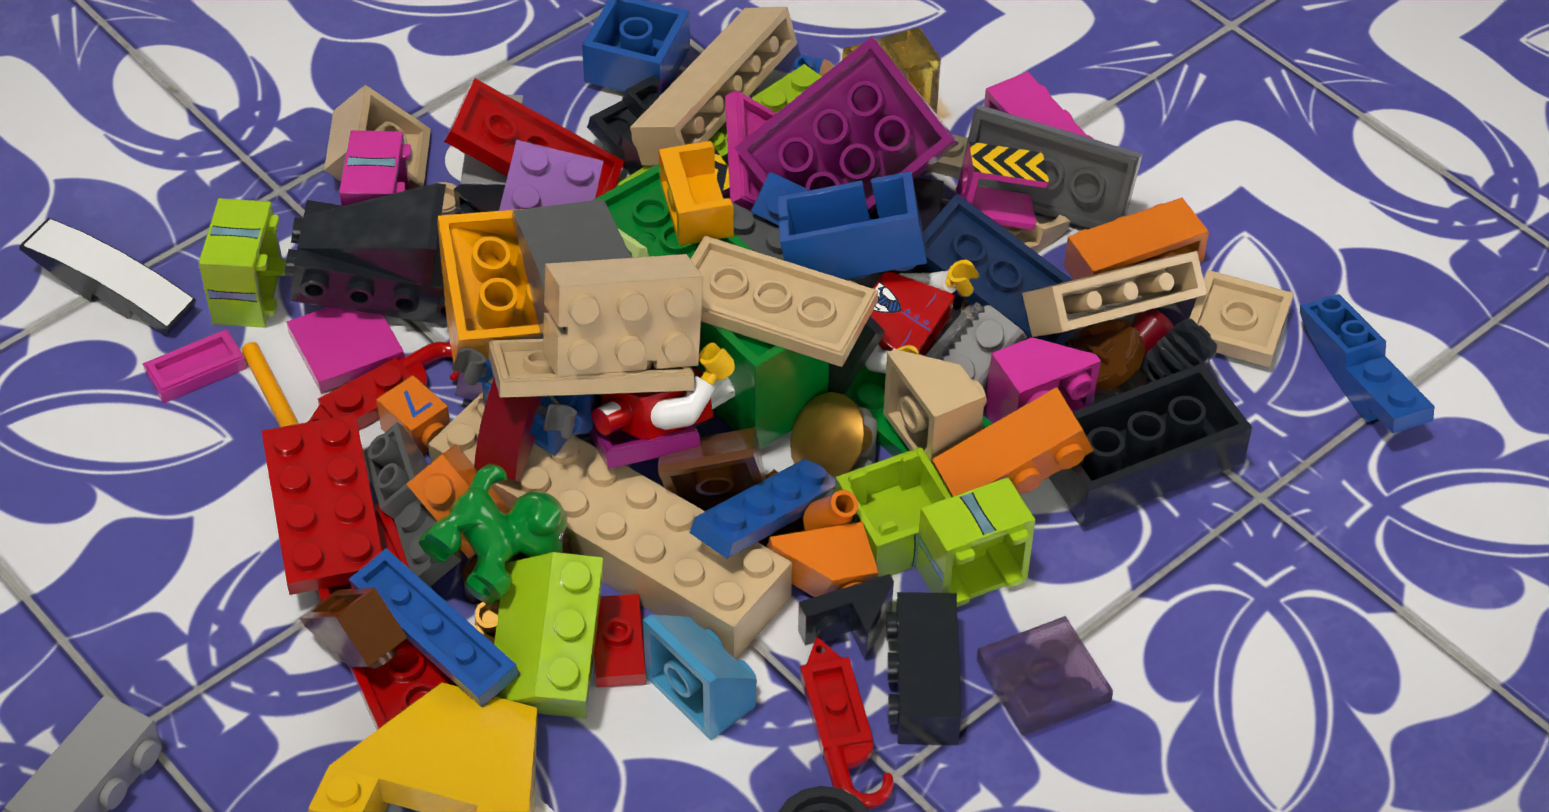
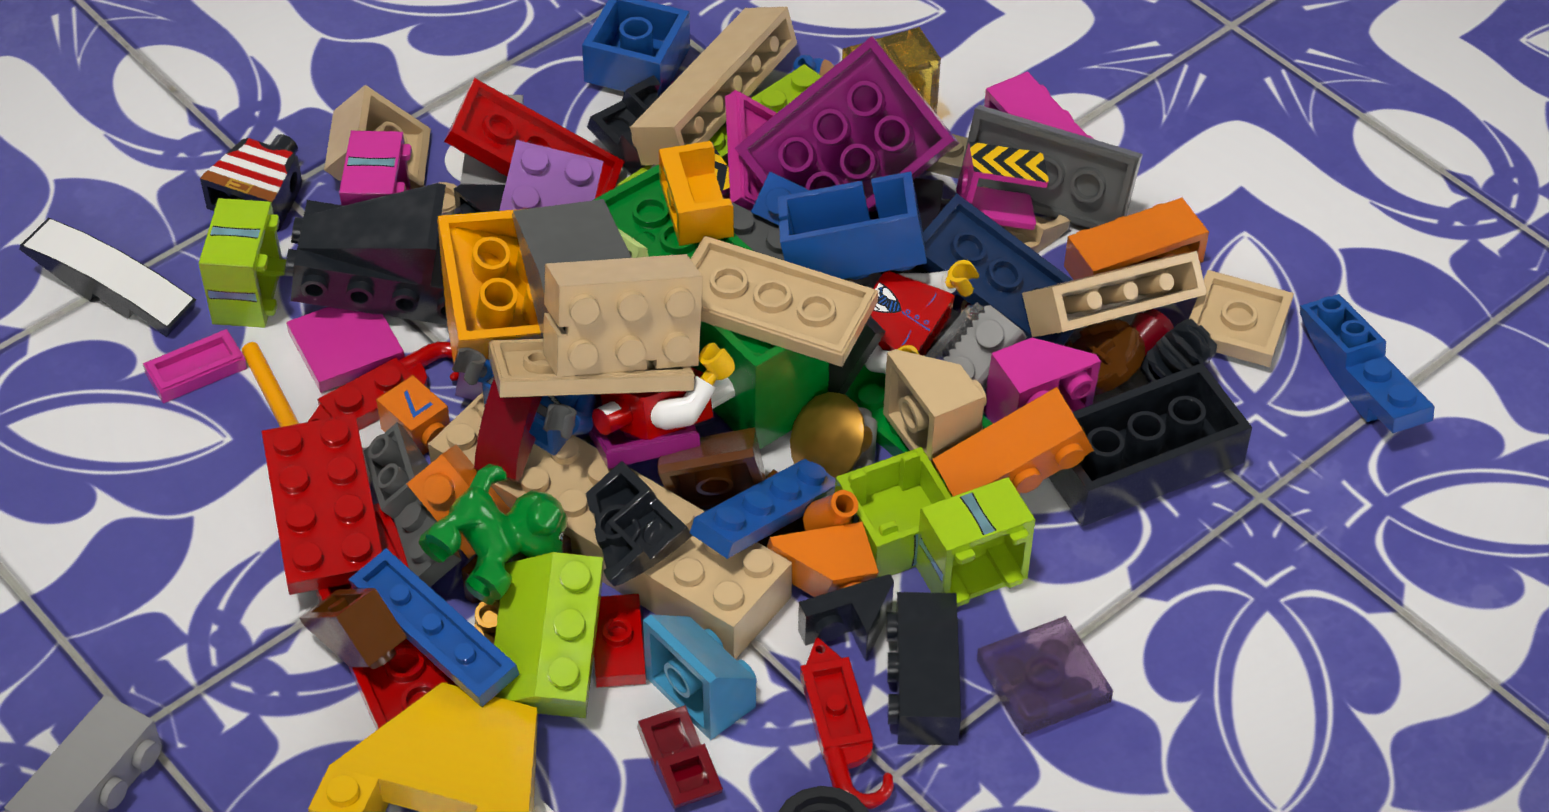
none -> torso [200,134,302,232]
none -> black slope [586,461,693,587]
none -> dark red slope [637,705,723,809]

